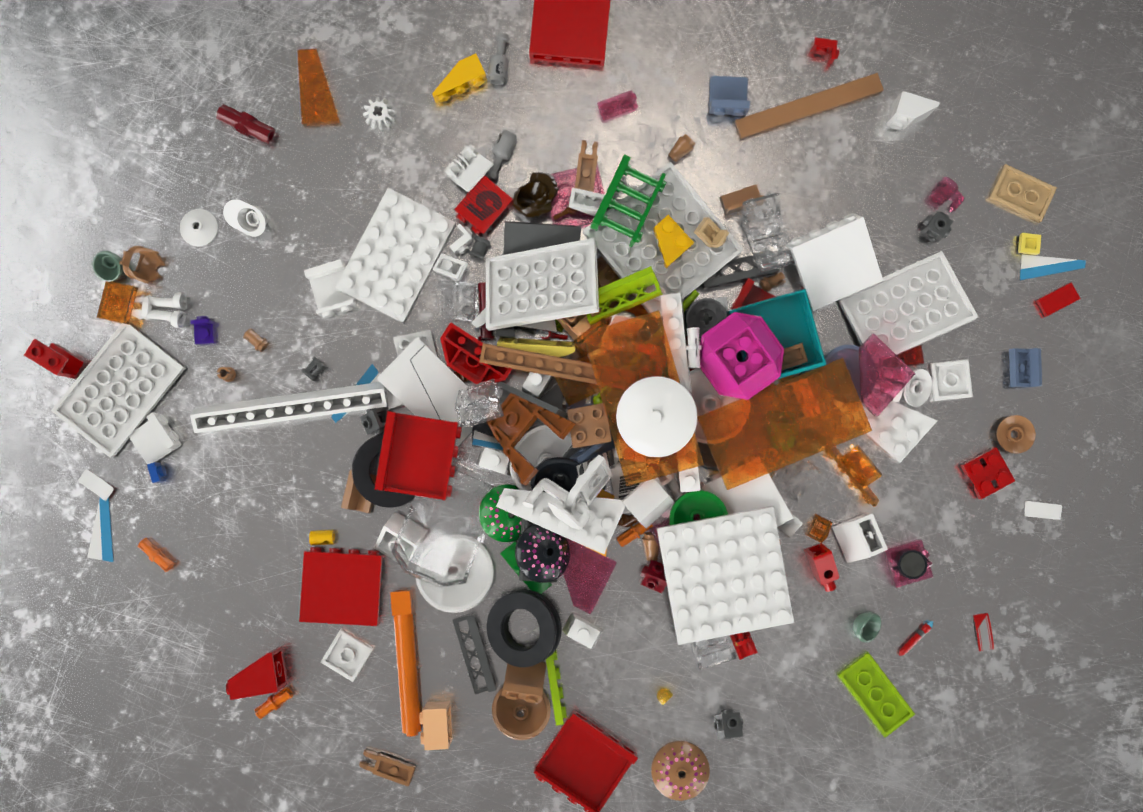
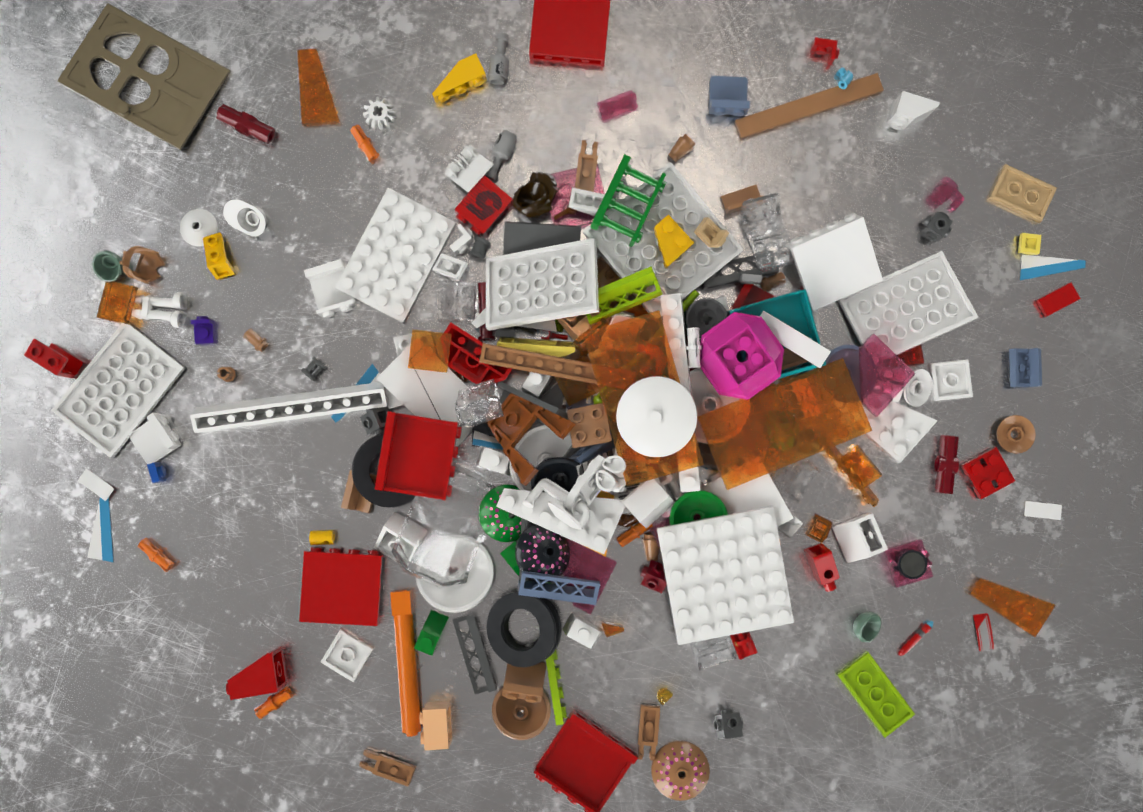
none -> dark tan door [57,3,231,150]
none -> yellow bracket [203,232,234,280]
none -> orange axle [350,125,379,162]
none -> clear orange plate [408,329,452,373]
none -> green slope [414,609,449,656]
none -> sand blue fence [517,571,600,605]
none -> white piece [596,455,632,493]
none -> clear orange slope [601,621,624,637]
none -> medium nougat hinge [638,704,660,761]
none -> light grey tile [739,274,762,285]
none -> white slope [760,311,831,368]
none -> medium azure arm [836,67,853,89]
none -> dark red piece [934,435,959,494]
none -> clear orange wing [968,577,1056,637]

